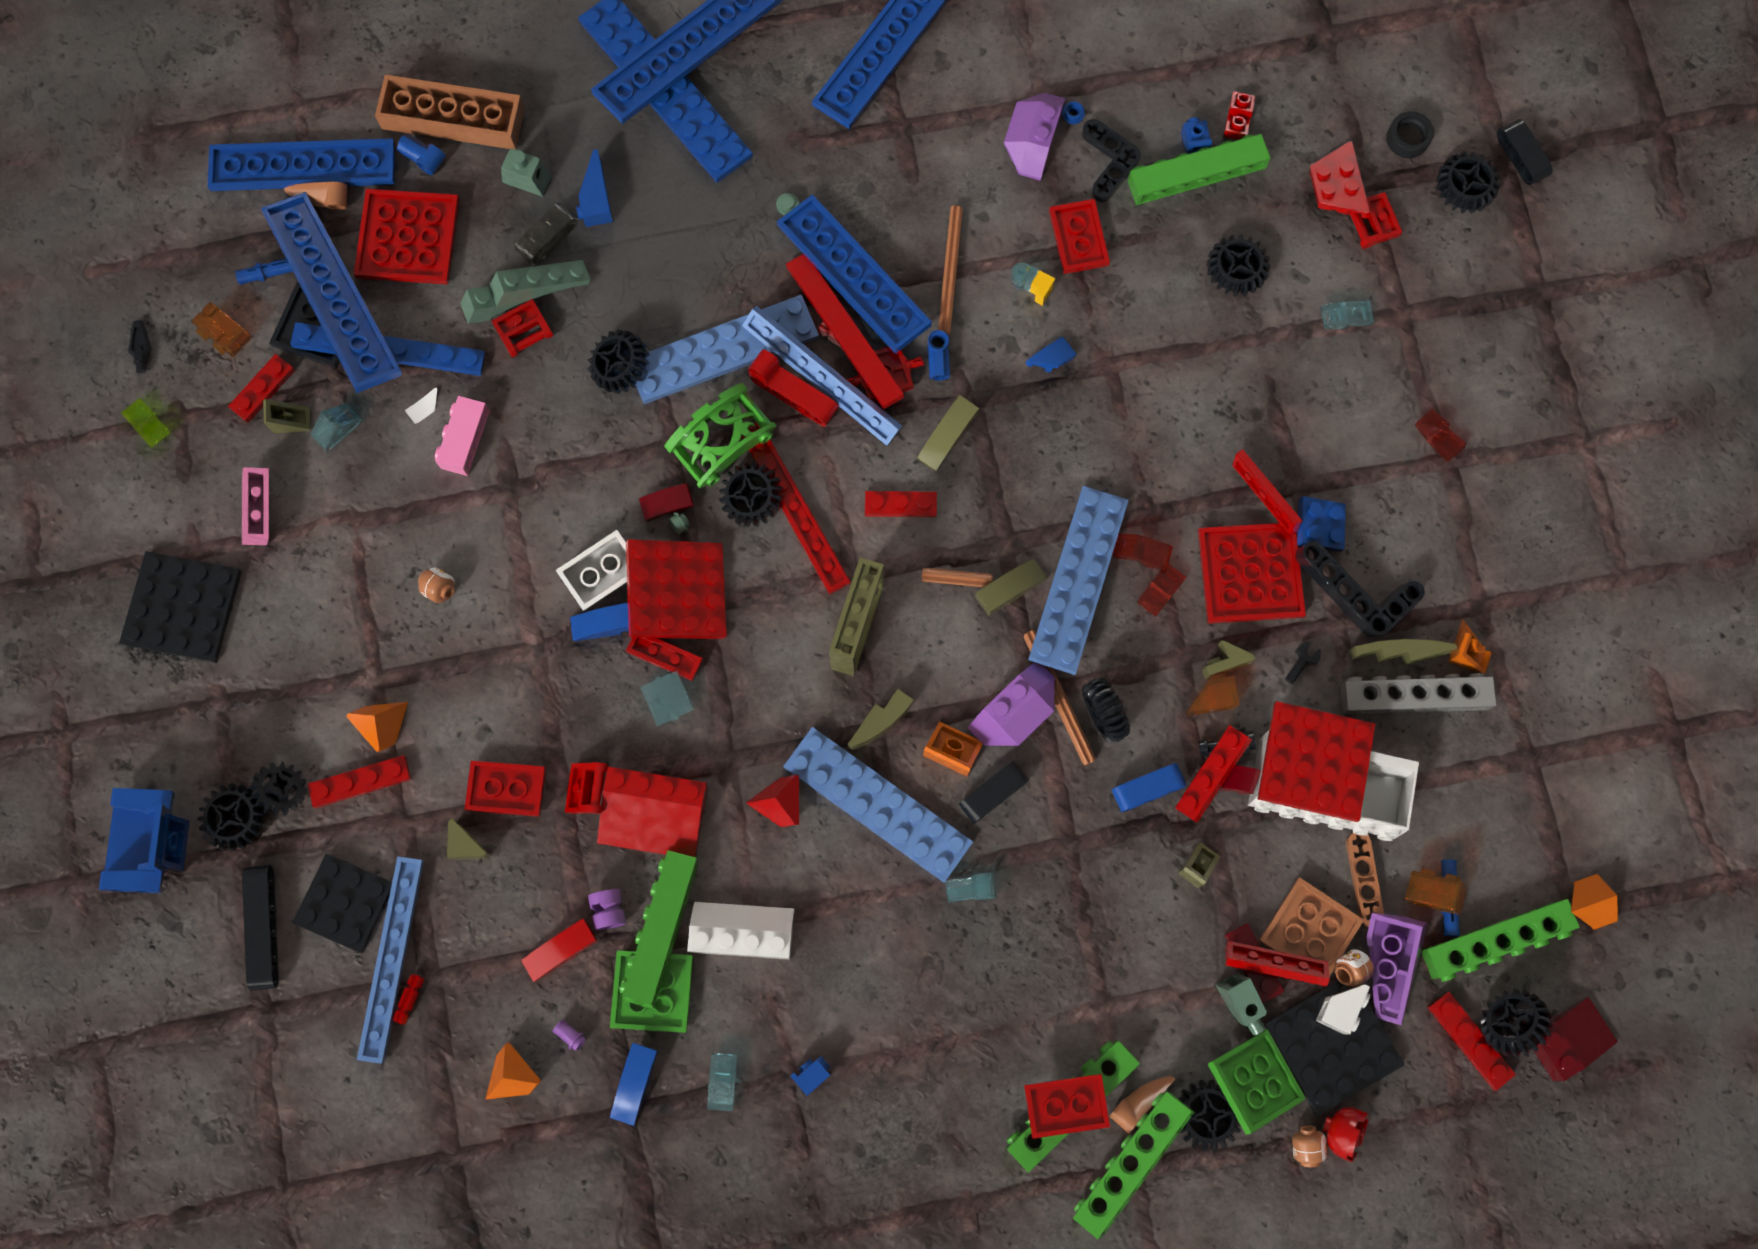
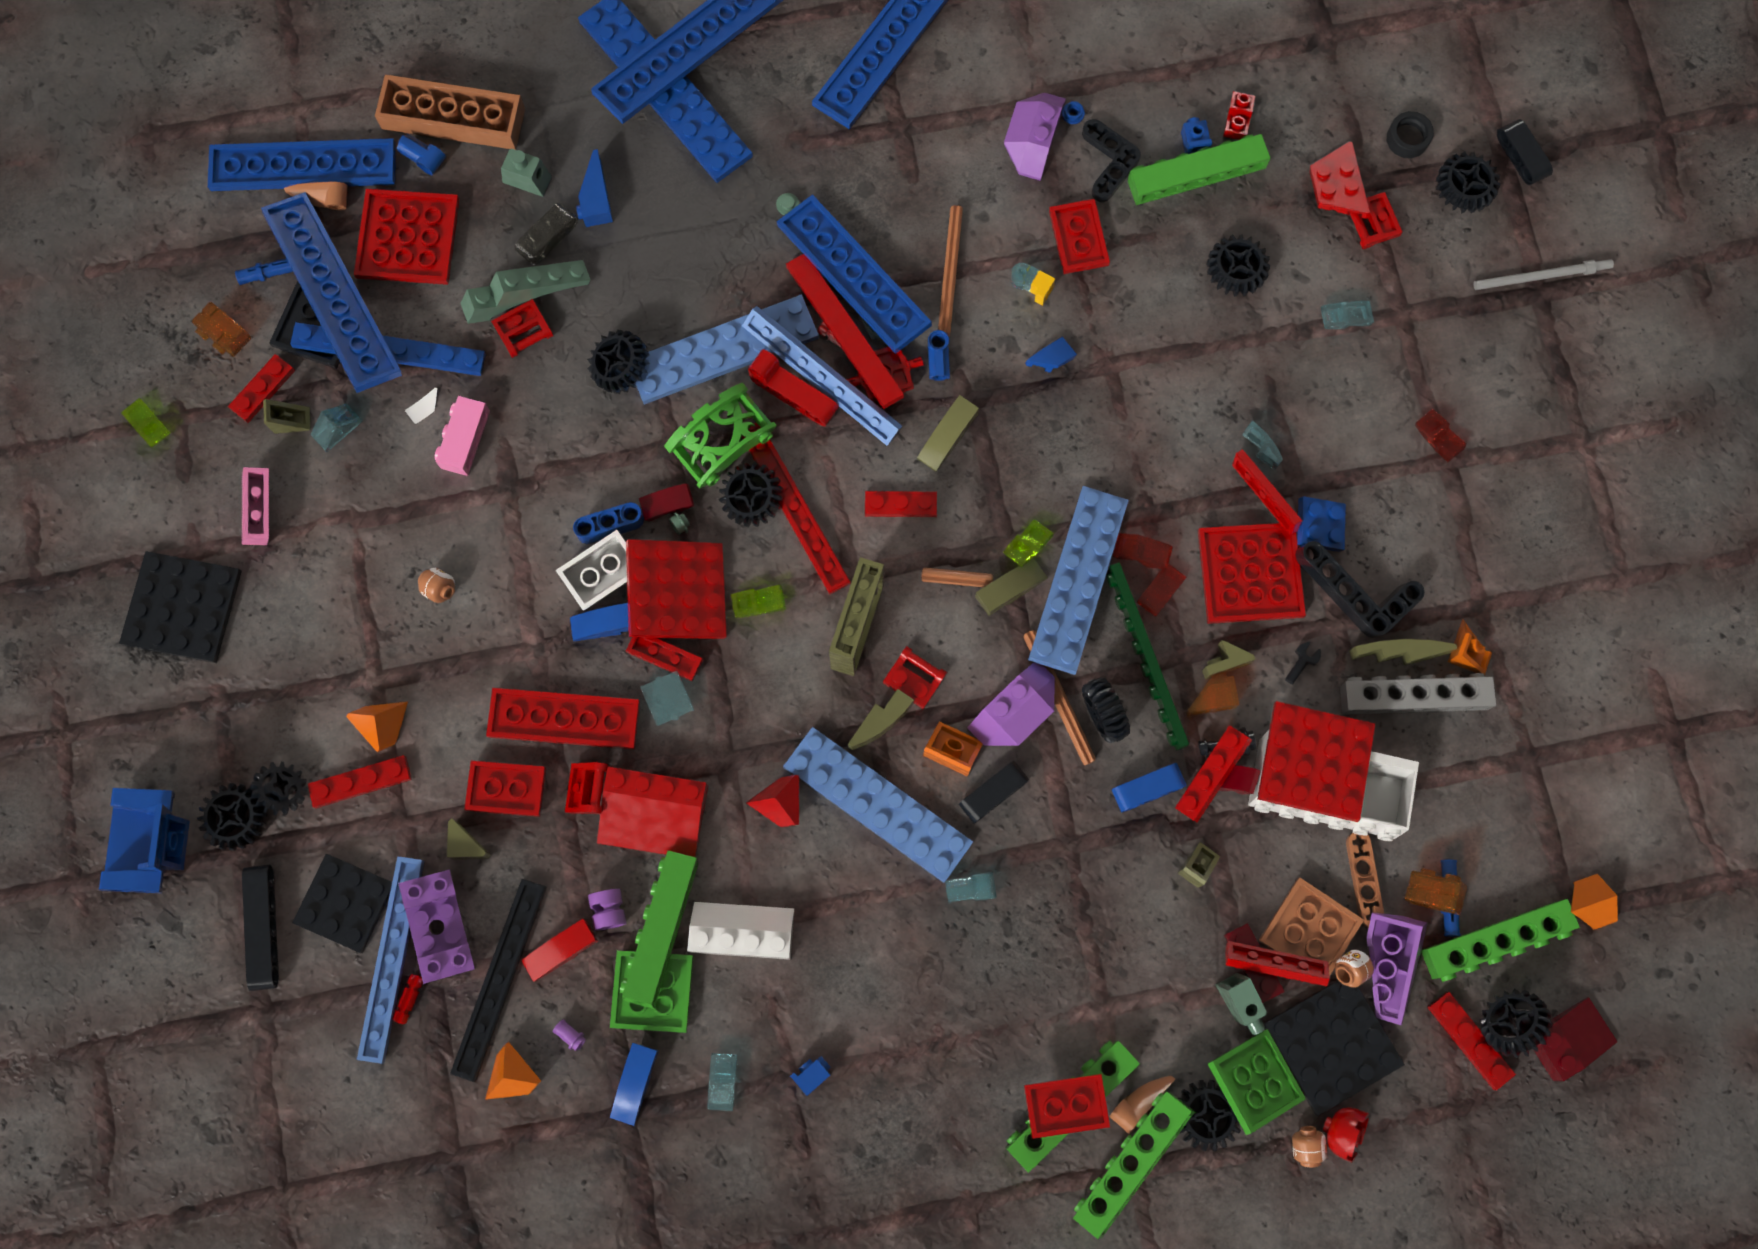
black piece [128,320,152,373] -> none
white slope [1316,985,1370,1034] -> none
none -> medium lavender plate [398,870,475,984]
none -> black tile [450,879,547,1082]
none -> red plate [486,688,640,749]
none -> blue beam [573,502,644,544]
none -> clear neon green slope [731,585,786,618]
none -> red plate [883,646,948,710]
none -> clear neon green slope [1003,519,1054,567]
none -> dark green plate [1106,562,1189,751]
none -> clear light blue slope [1243,421,1283,470]
none -> light grey bar [1474,259,1614,290]

